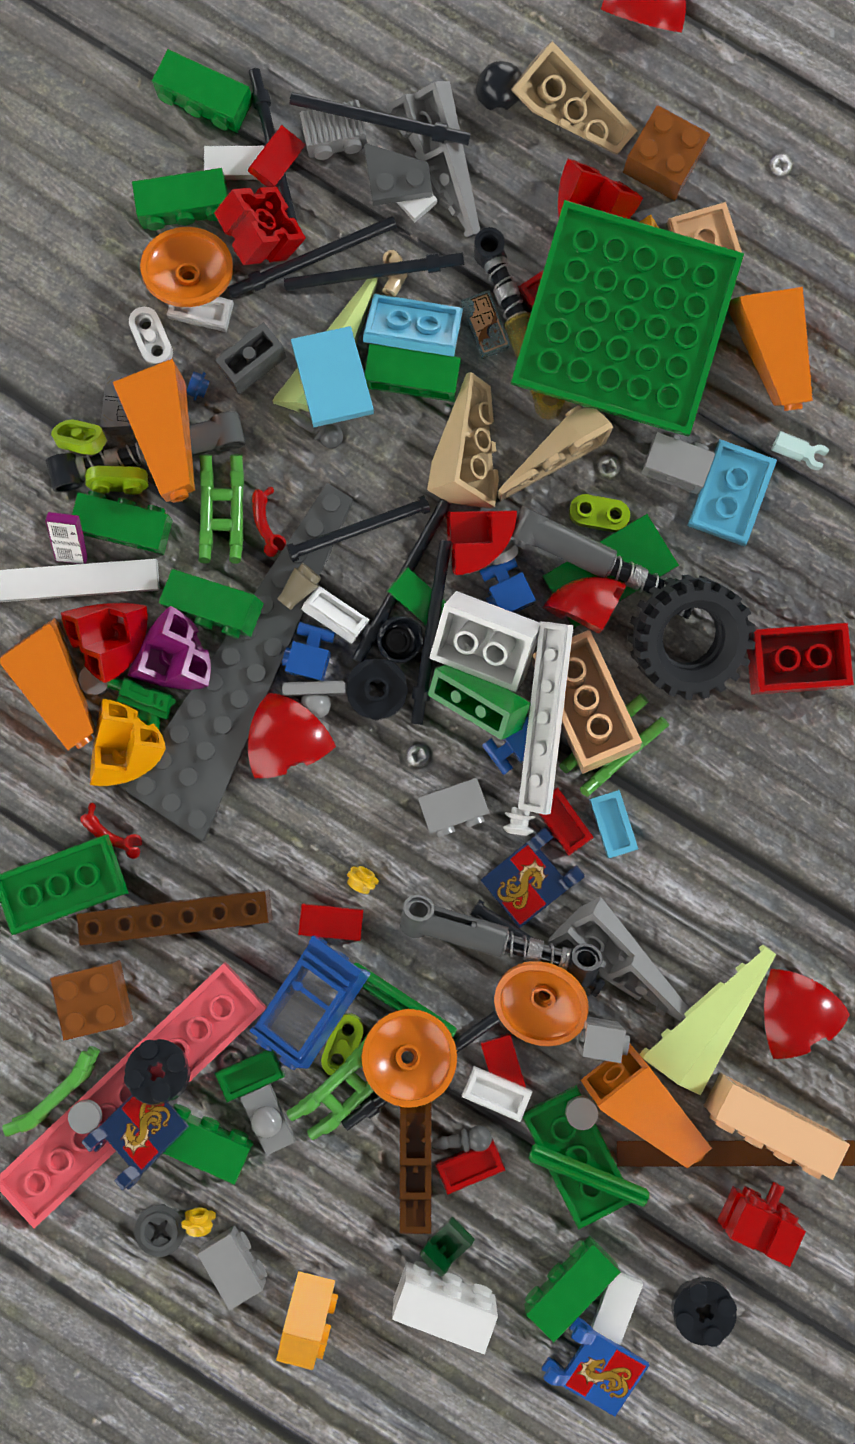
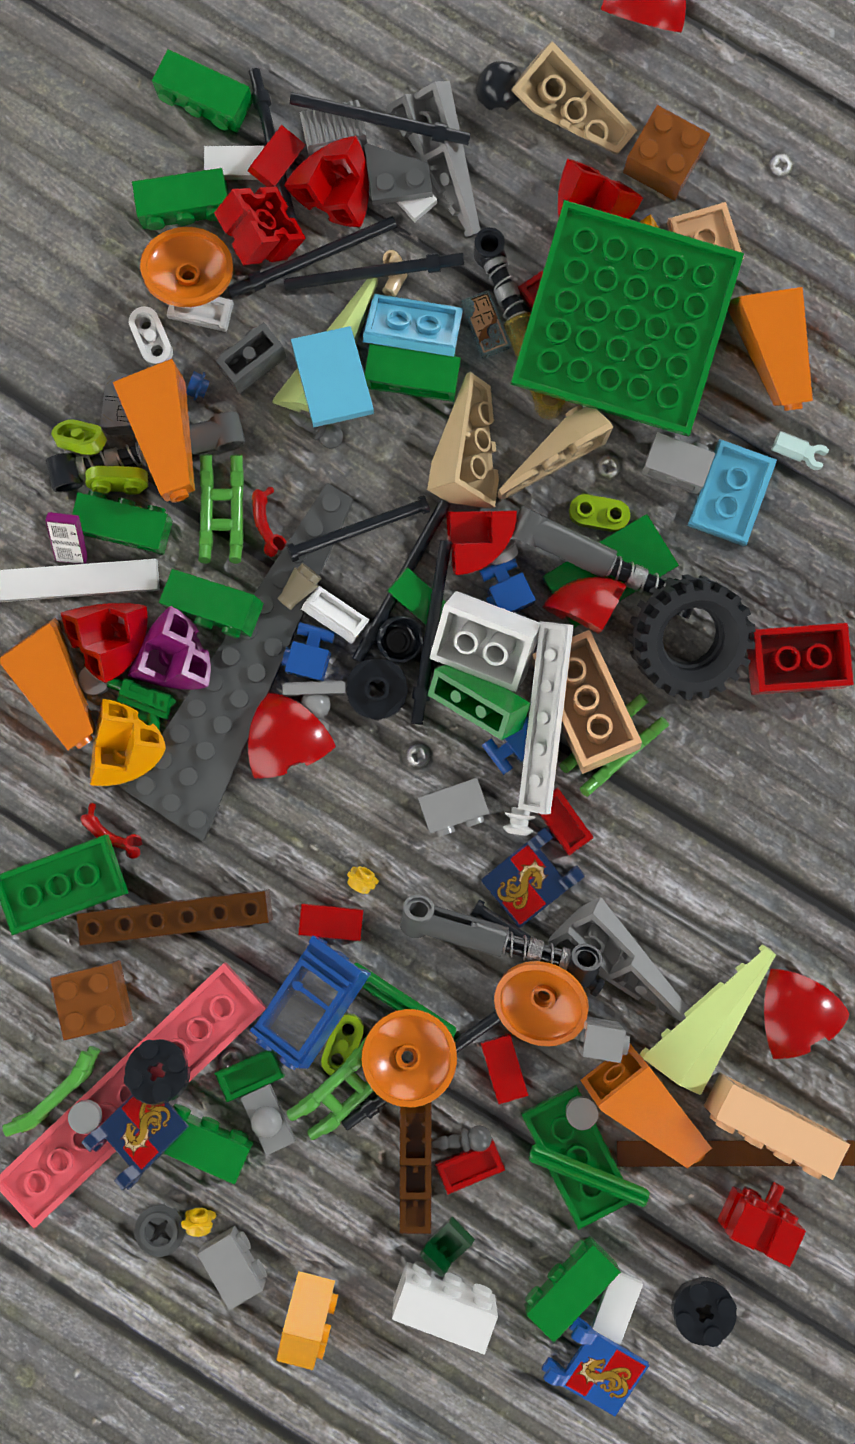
white tile [462,1066,532,1122] -> none
medium azure tile [589,790,638,858] -> none
none -> red brick [284,136,369,227]

